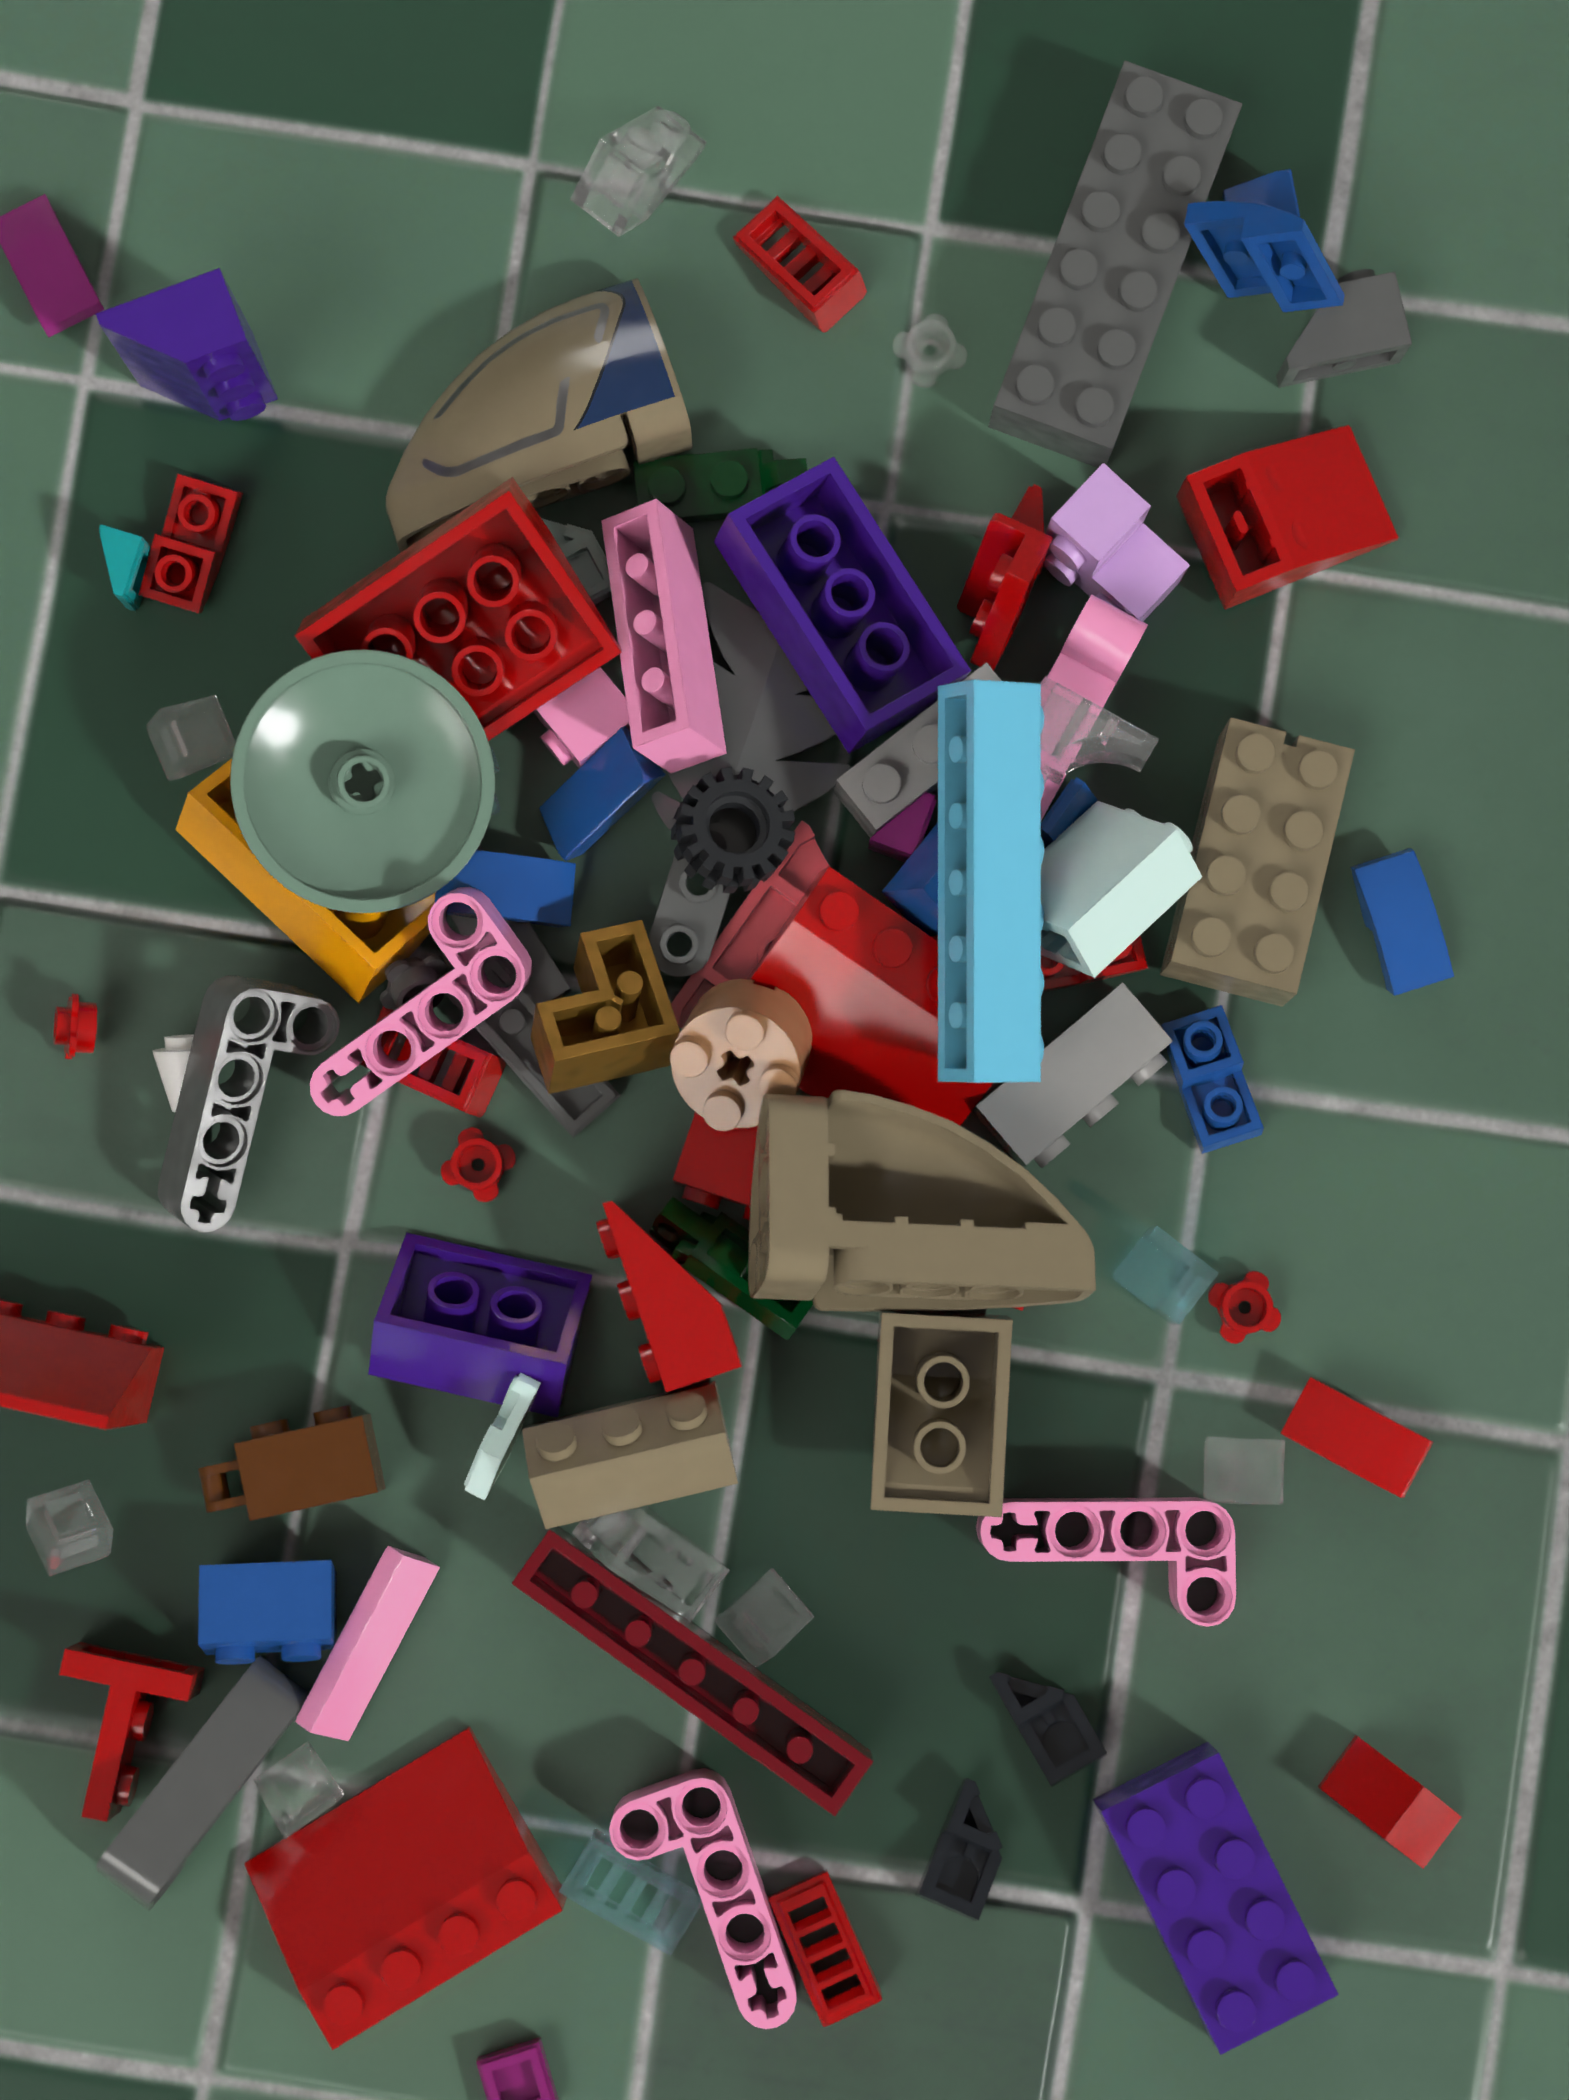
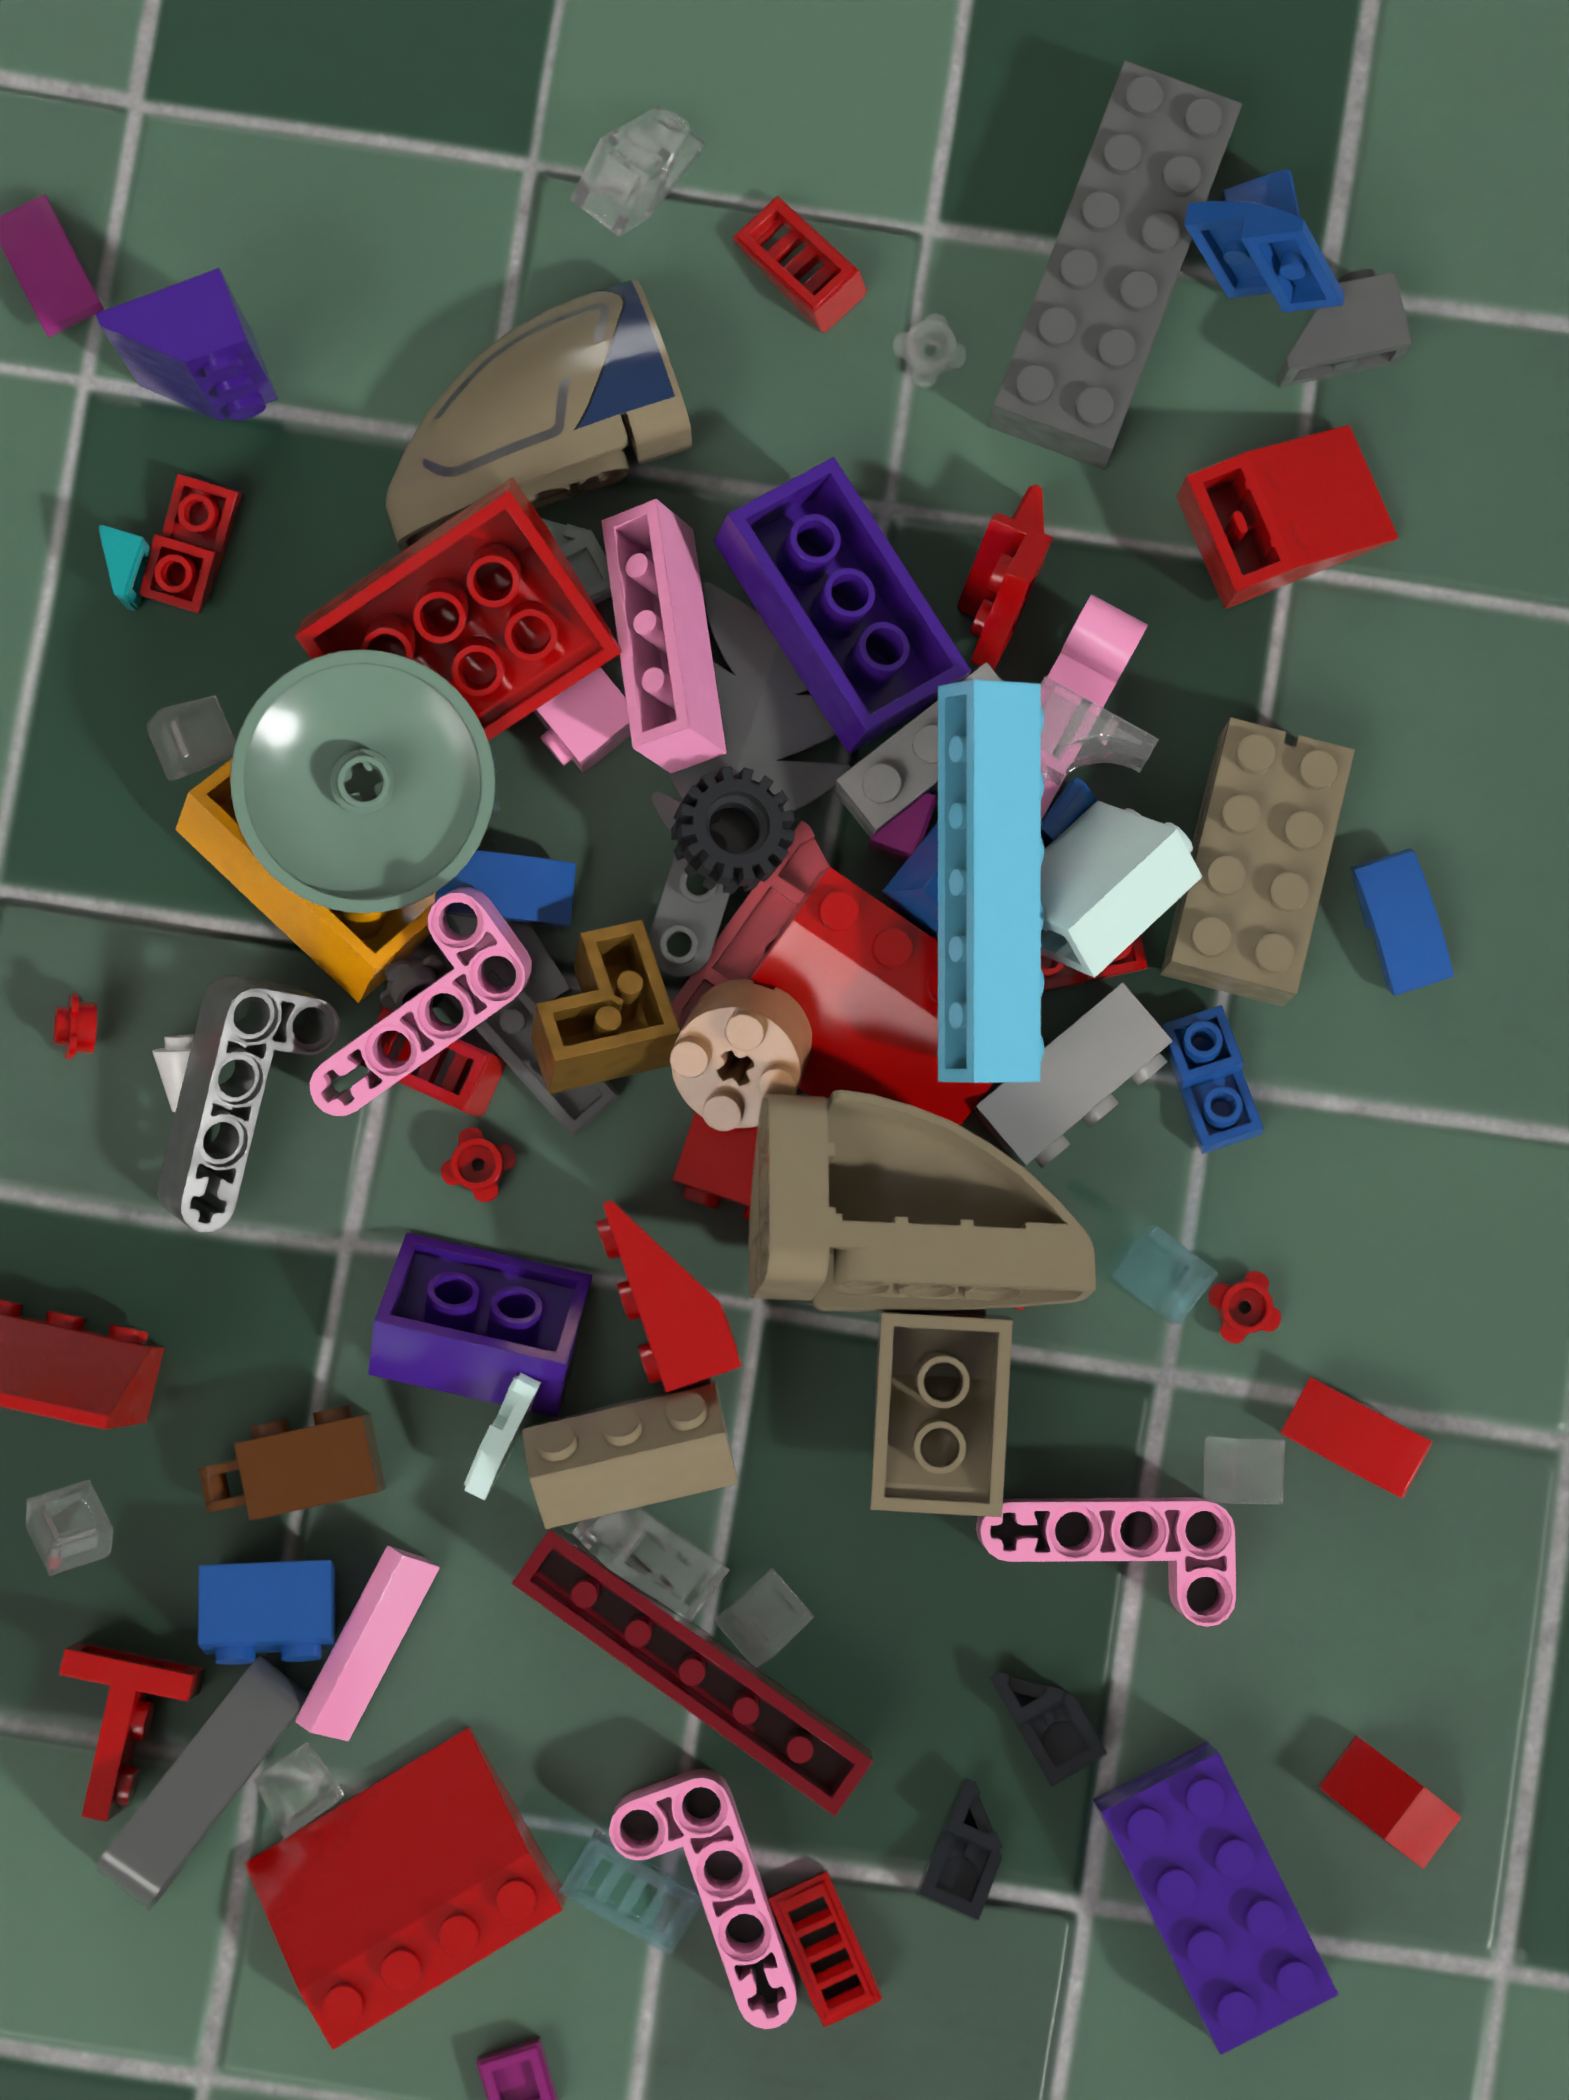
blue slope [539,726,666,861] -> none
dark green hinge [633,448,808,523] -> none
dark green hinge [649,1197,813,1341] -> none
lavender brick [1044,463,1190,622] -> none

